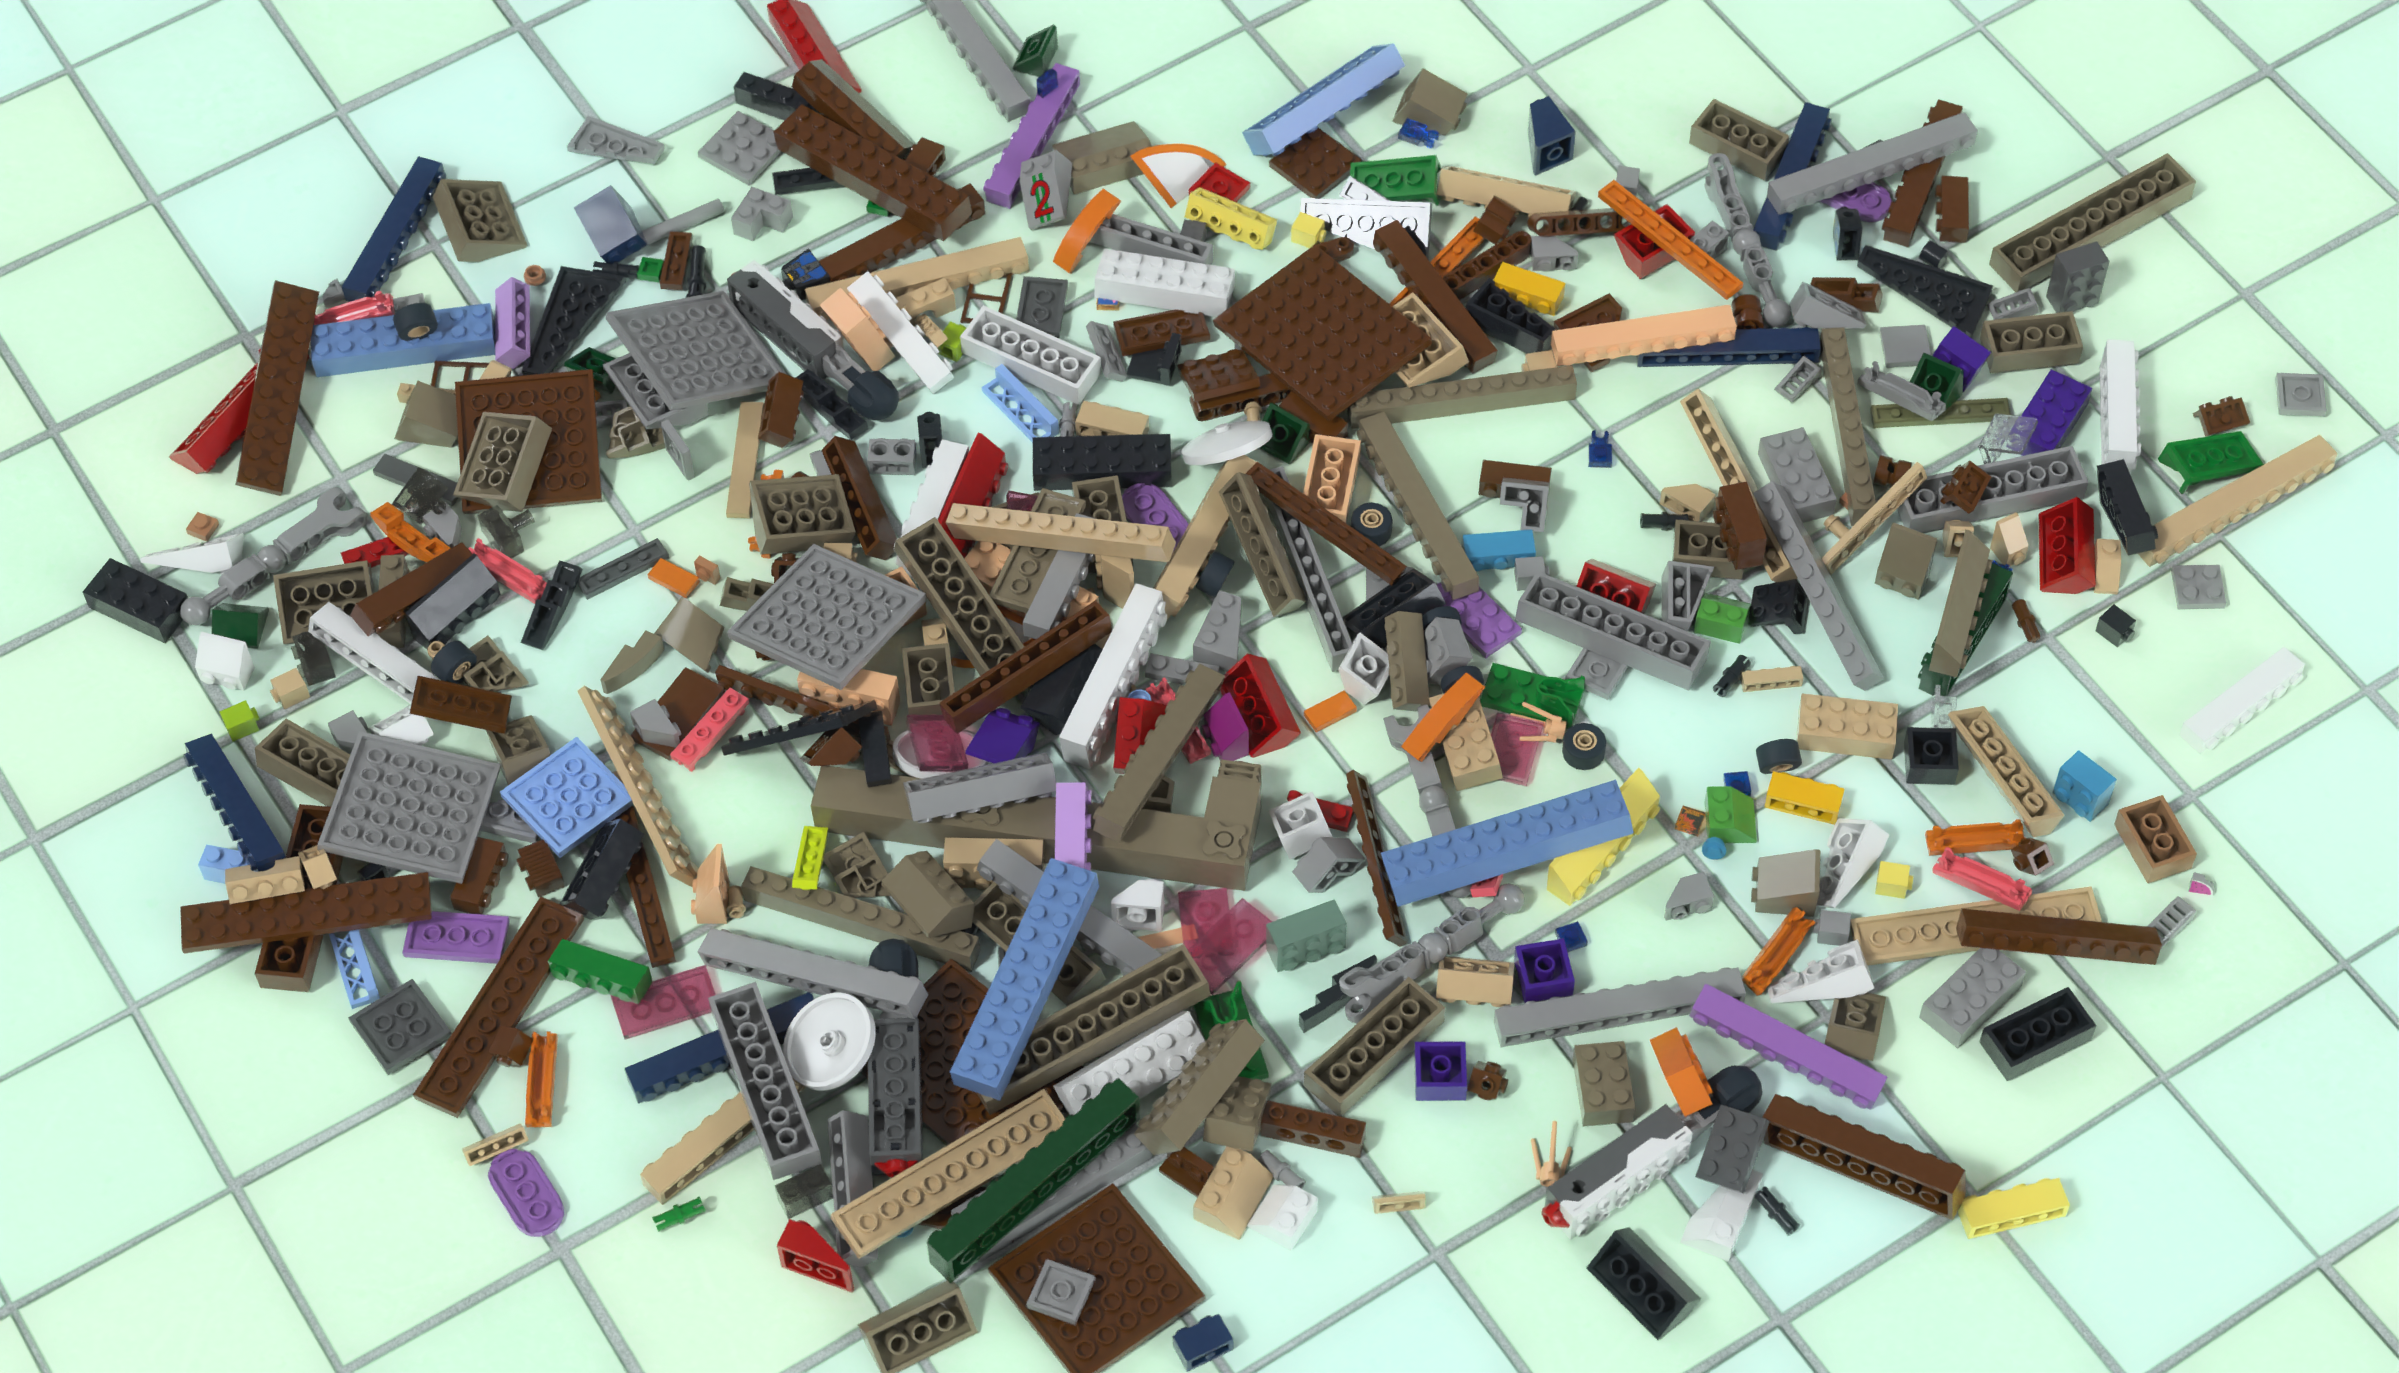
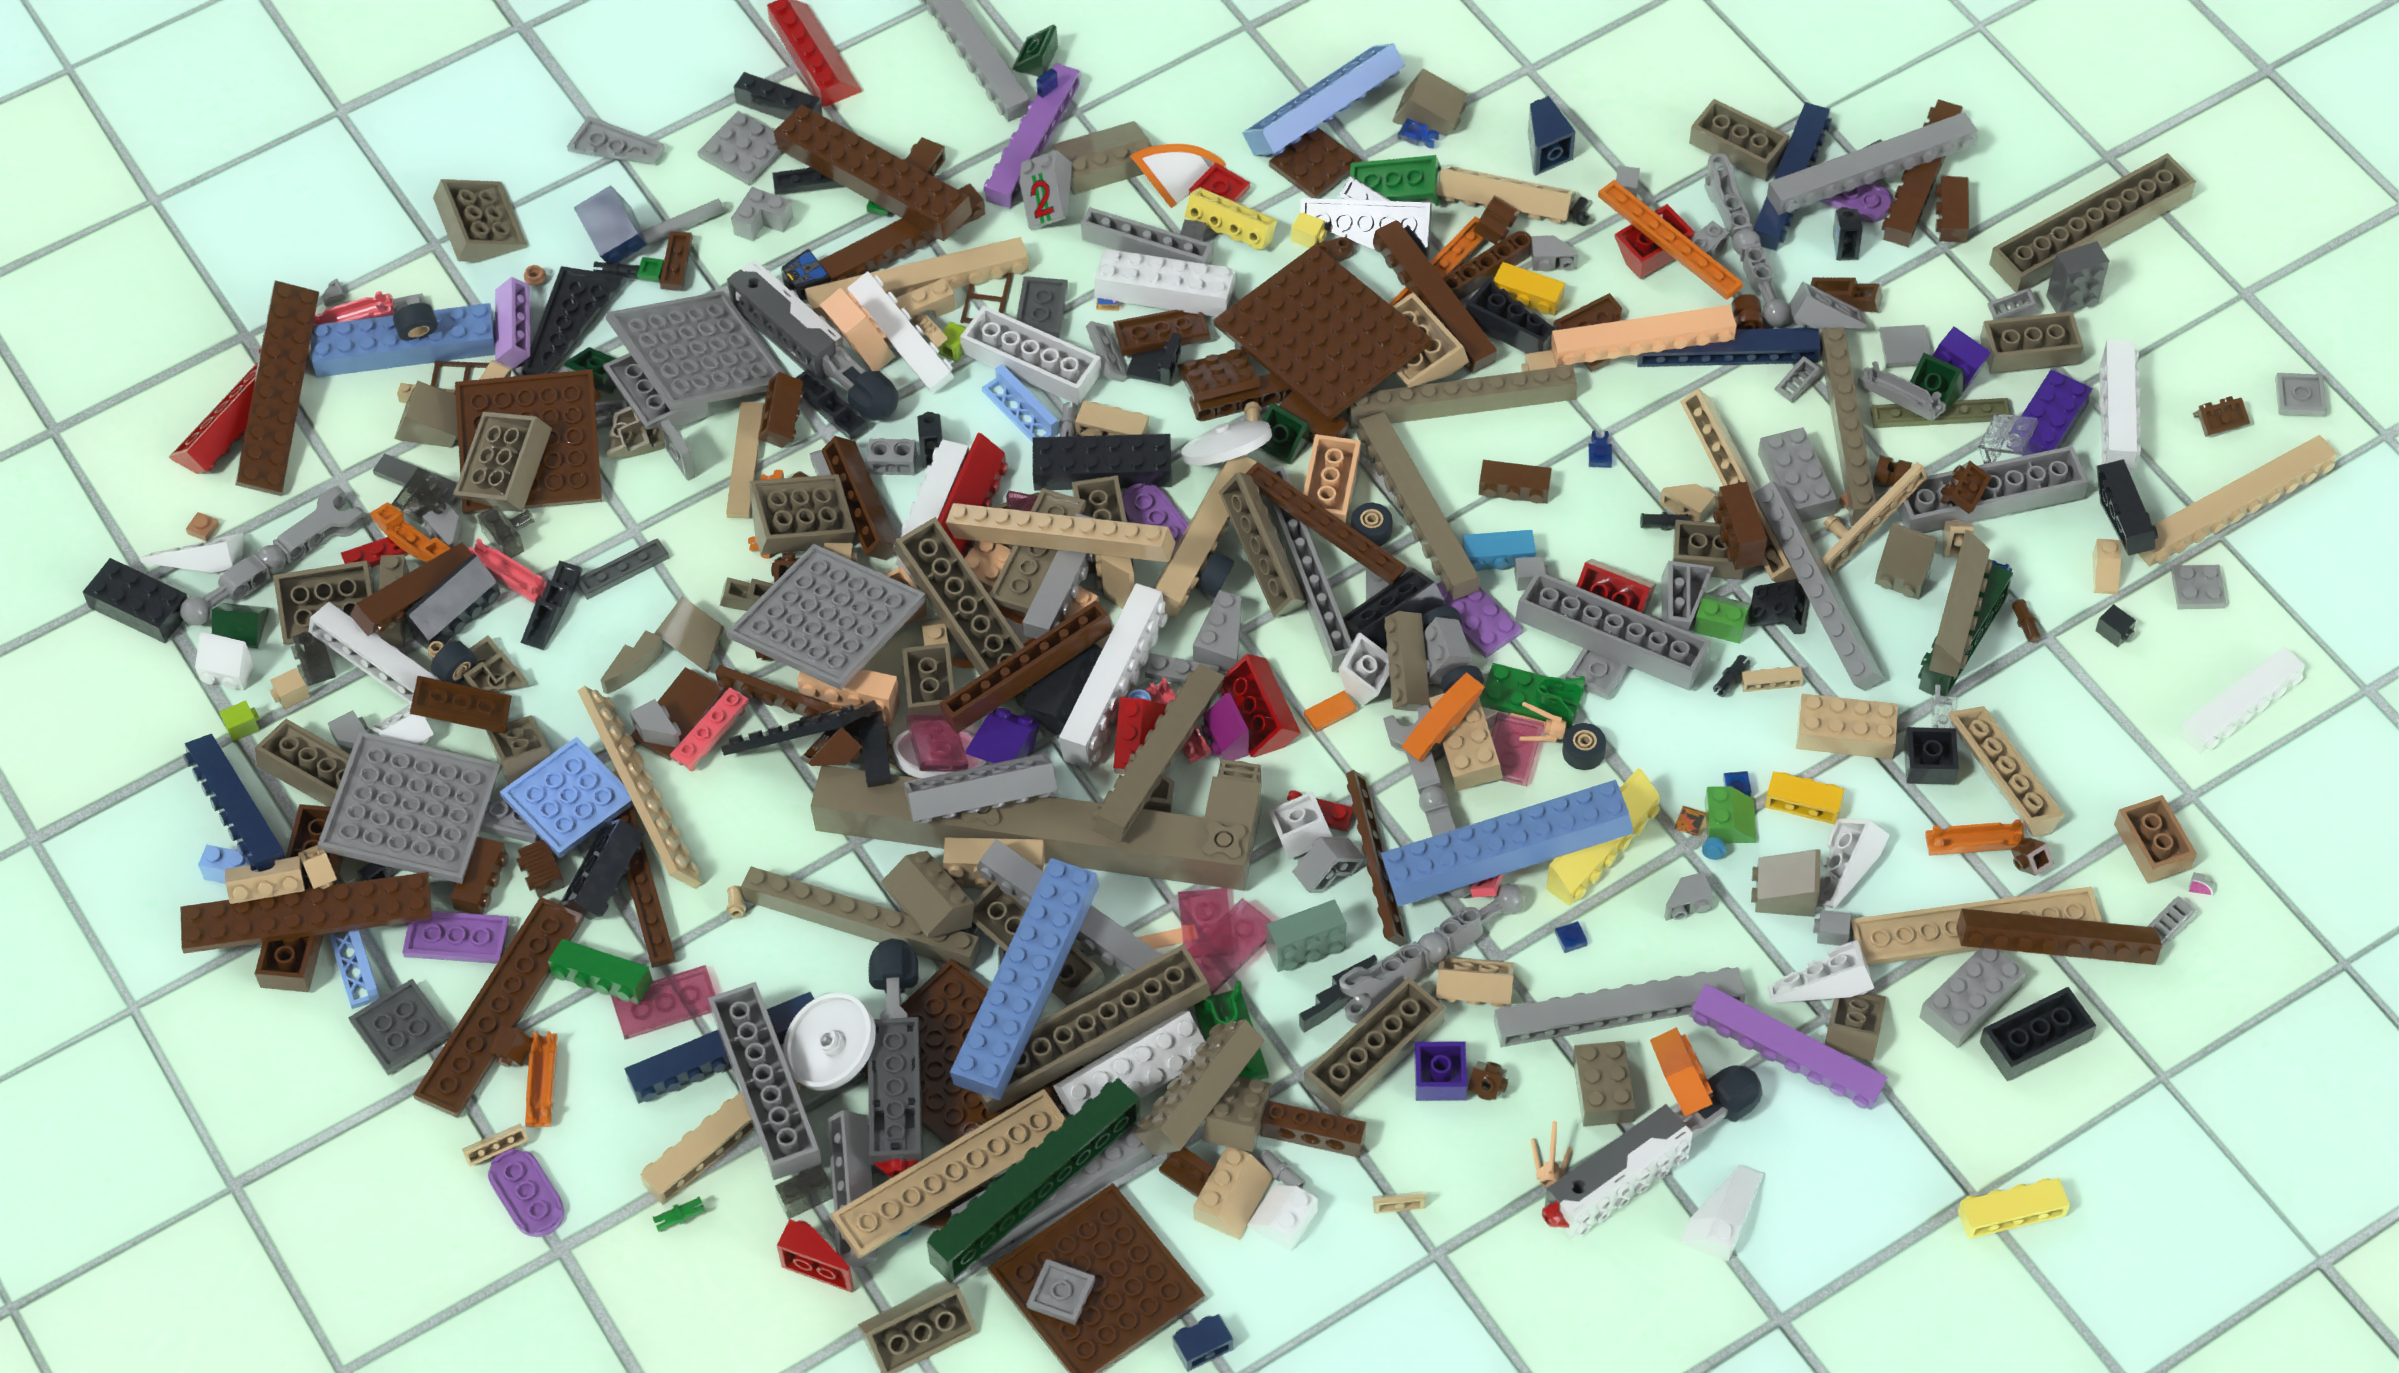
dark blue brick [342,156,446,302] -> none
orange tile [647,558,700,598] -> none
black pin [686,245,707,298] -> none
light nougat slope [691,844,730,924] -> none
nougat plate [694,555,721,585] -> none
light grey brick [697,928,928,1019] -> none
reddish brown slope [791,60,914,159] -> none
neon yellow plate [792,826,828,890] -> none
dark tan slope [823,832,891,898] -> none
orange slope [1052,189,1121,274] -> none
lavender brick [1055,782,1092,871] -> none
white slope [1111,879,1165,932] -> none
light grey brick [1499,477,1550,533] -> none
dark purple brick [1514,938,1575,1003] -> none
reddish brown beam [1527,208,1631,236] -> none
black slope [1586,1227,1701,1340] -> none
dark grey plate [1695,1105,1770,1194] -> none
orange piece [1742,907,1815,996] -> none
black pin [1754,1186,1800,1236] -> none
black wheel [1756,739,1802,774] -> none
reddish brown brick [1762,1093,1966,1220] -> none
black wing [1857,245,1993,338] -> none
light yellow brick [1875,861,1913,899] -> none
black brick [1919,240,1948,269] -> none
coral piece [1932,847,2032,911] -> none
tan slope [1990,512,2029,568] -> none
red slope [2039,497,2096,594] -> none
dark azure brick [2053,750,2117,822] -> none
green plate [2158,431,2264,494] -> none

